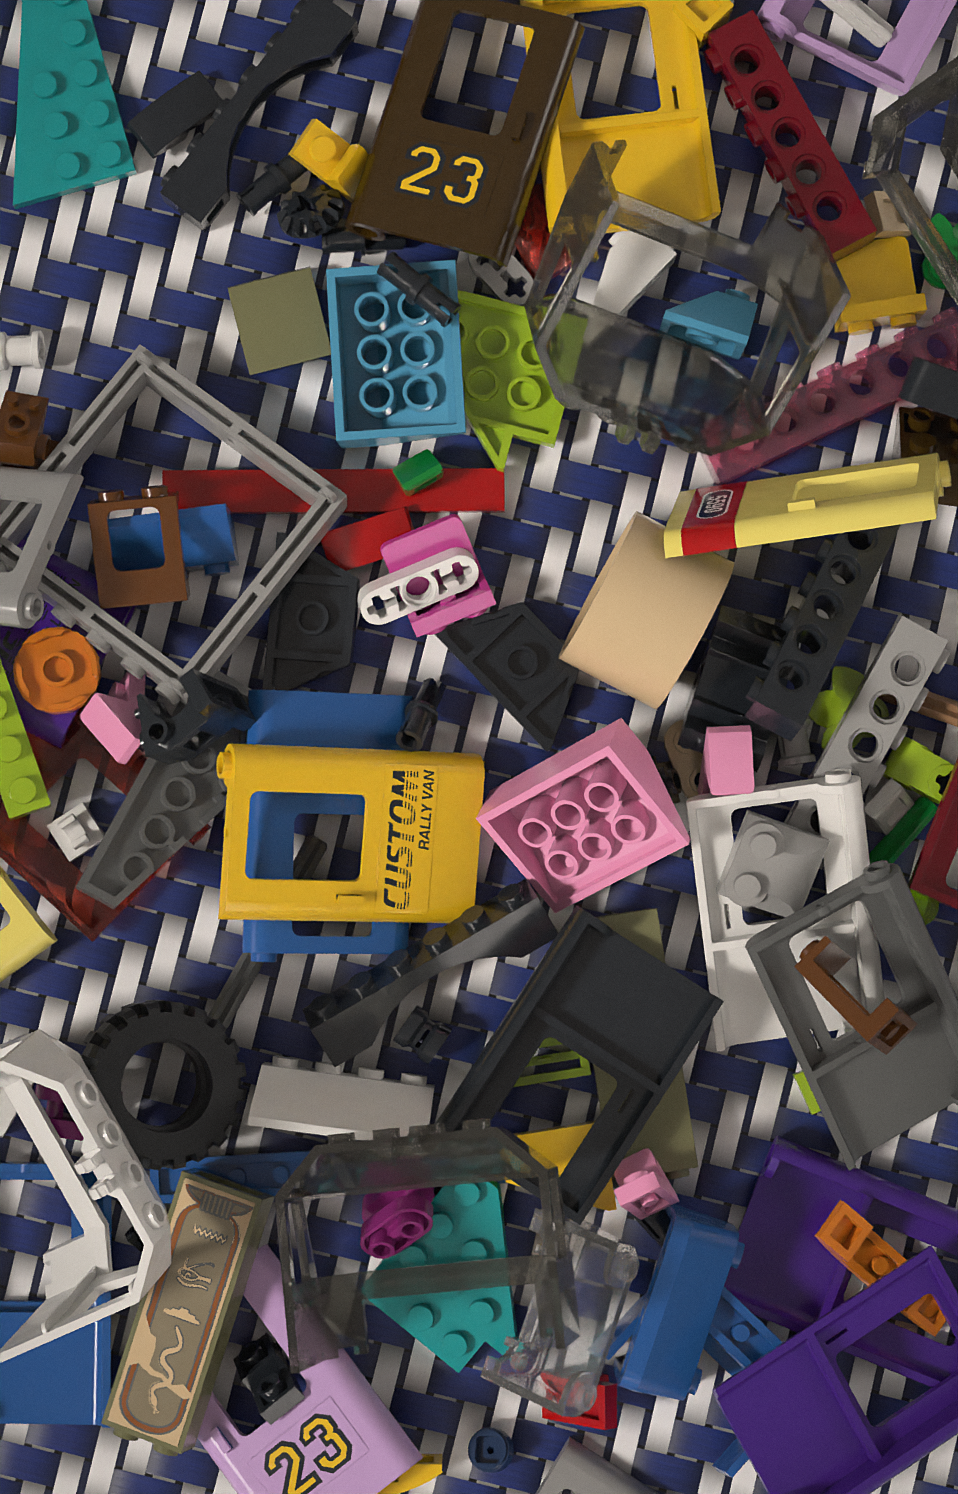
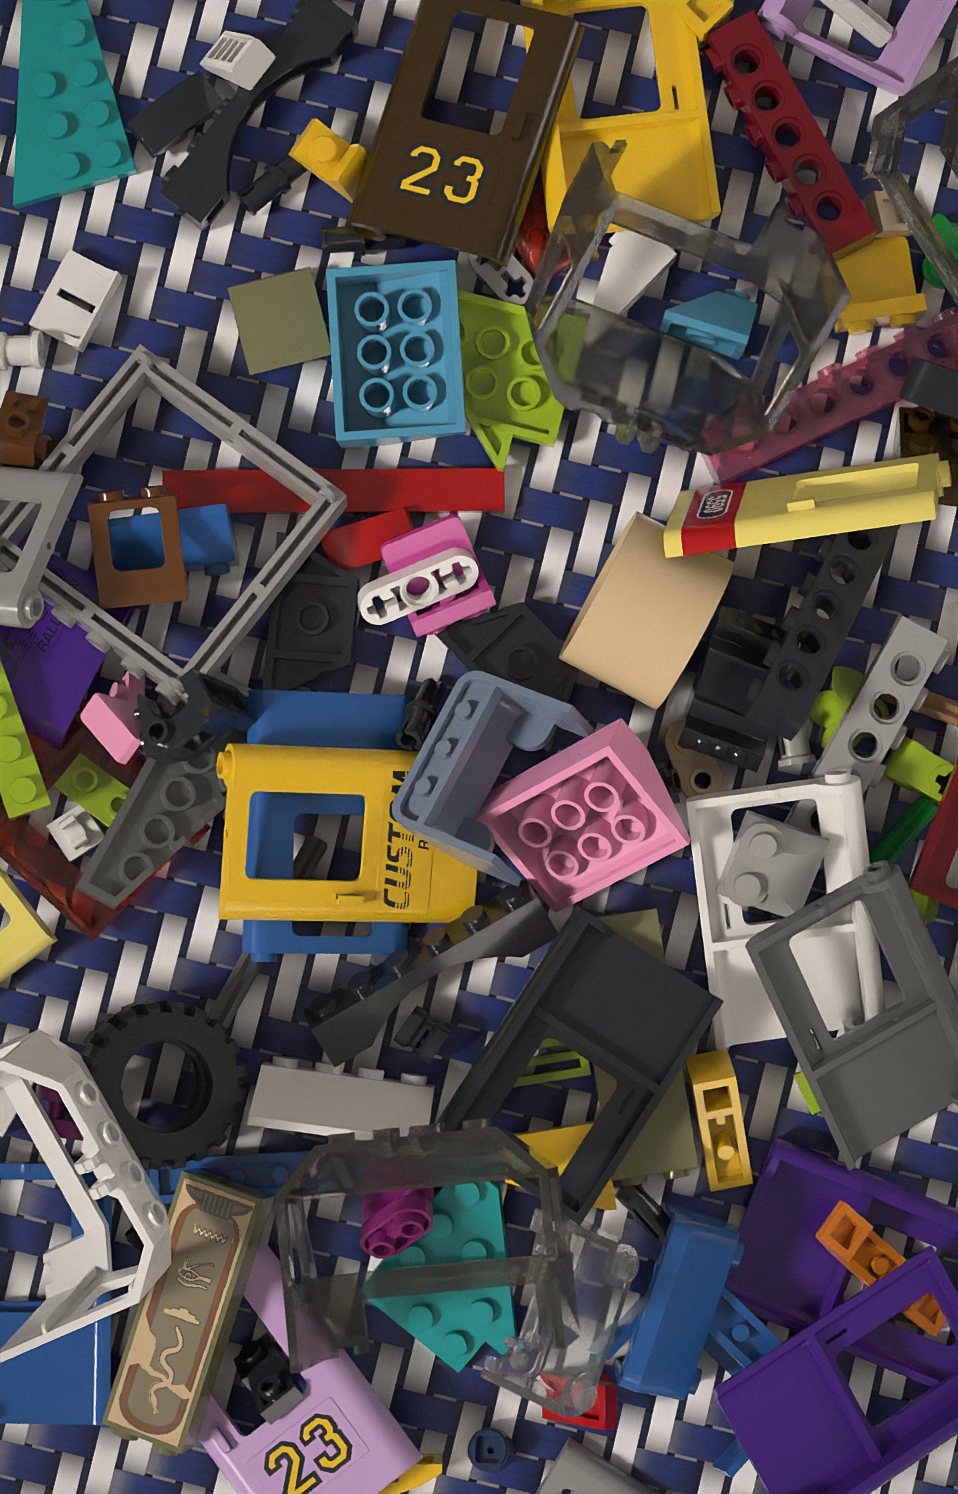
orange tile [13,627,102,715] -> none
black gear [276,184,345,239] -> none
black pin [377,251,462,328] -> none
green slope [393,449,443,497] -> none
bright pink slope [614,1148,679,1220] -> none
bright pink slope [698,725,755,795] -> none
reddish brown window [794,935,918,1055] -> none
white tile [864,778,915,836] -> none
none -> white piece [29,249,122,353]
none -> lime hinge [54,753,130,827]
none -> white slope [199,30,276,91]
none -> sand blue windscreen [392,670,596,887]
none -> yellow slope [685,1049,753,1192]

